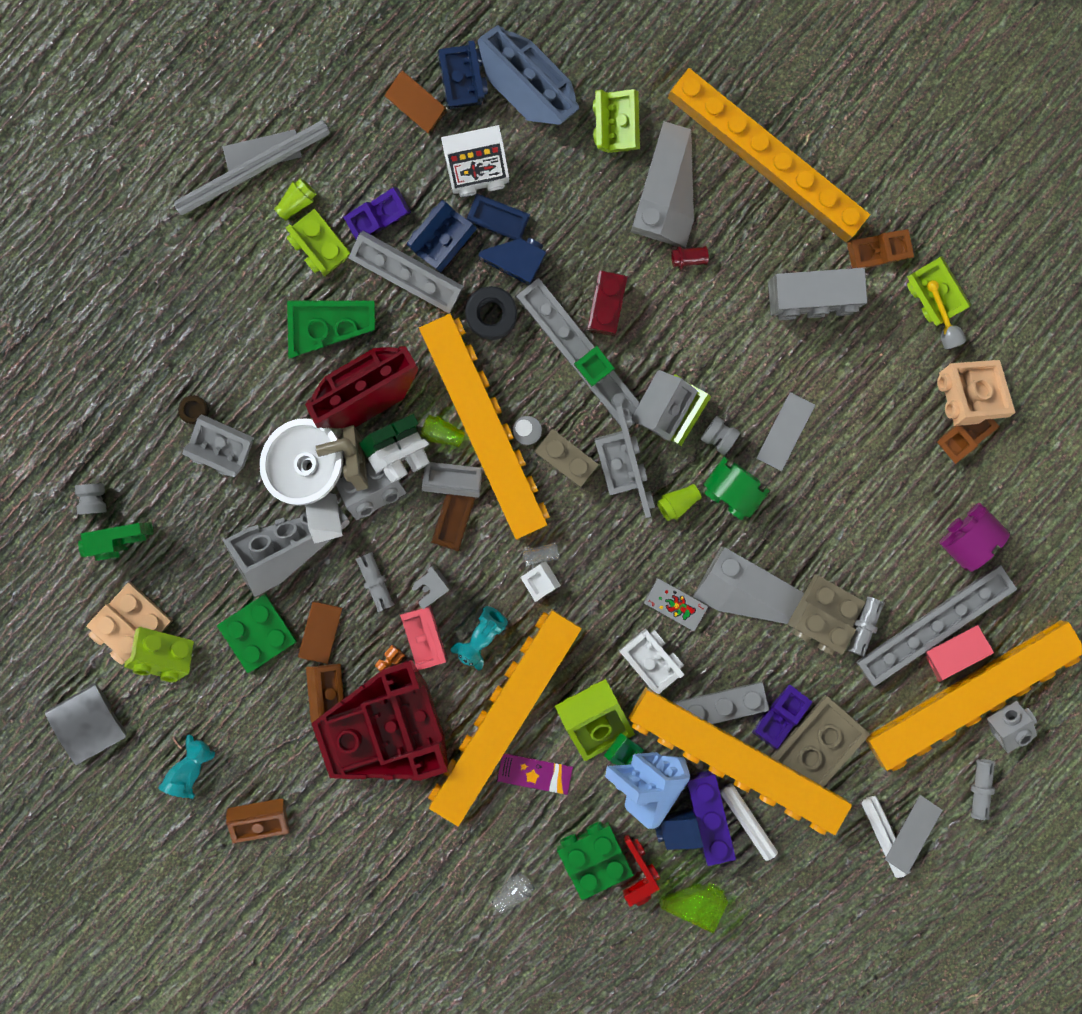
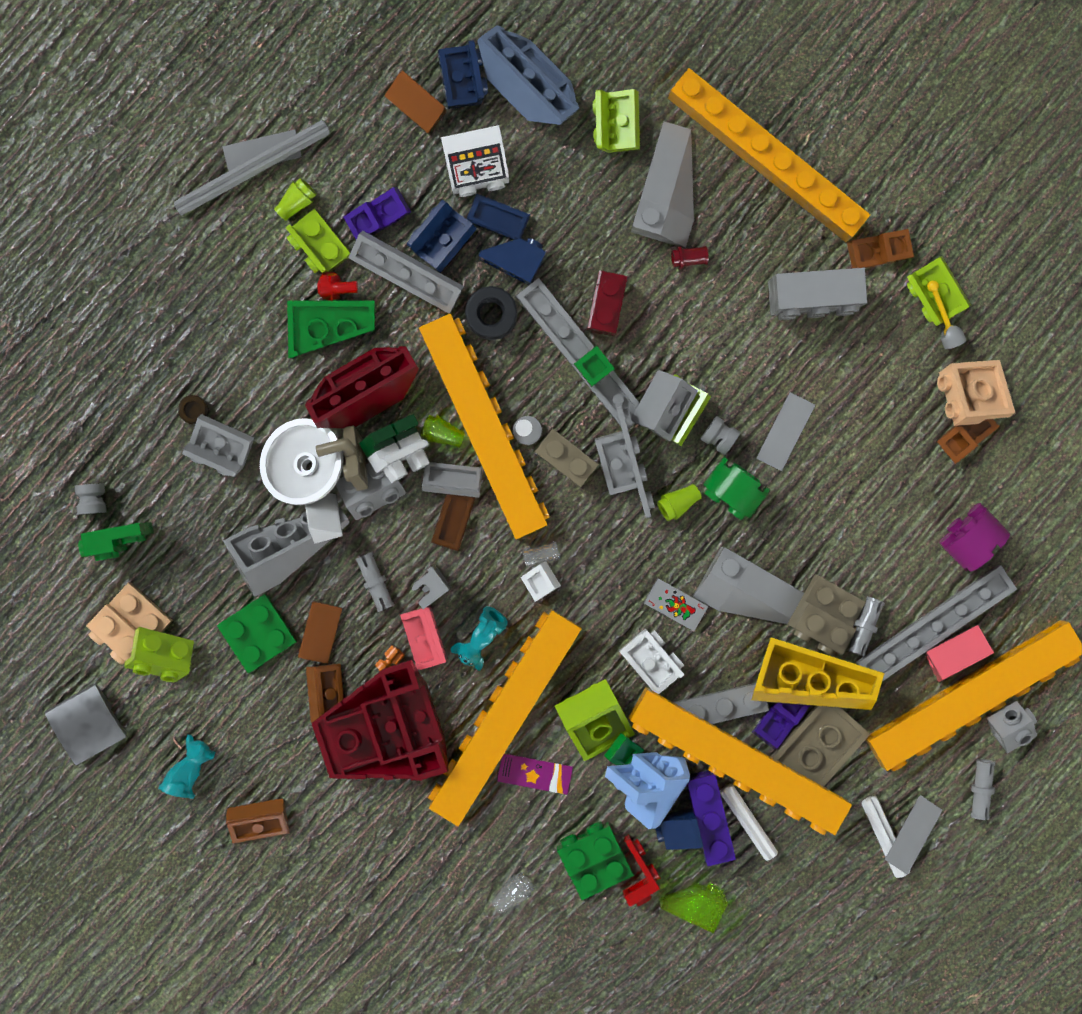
none -> red plate [317,272,358,300]
none -> yellow wedge [751,637,884,710]

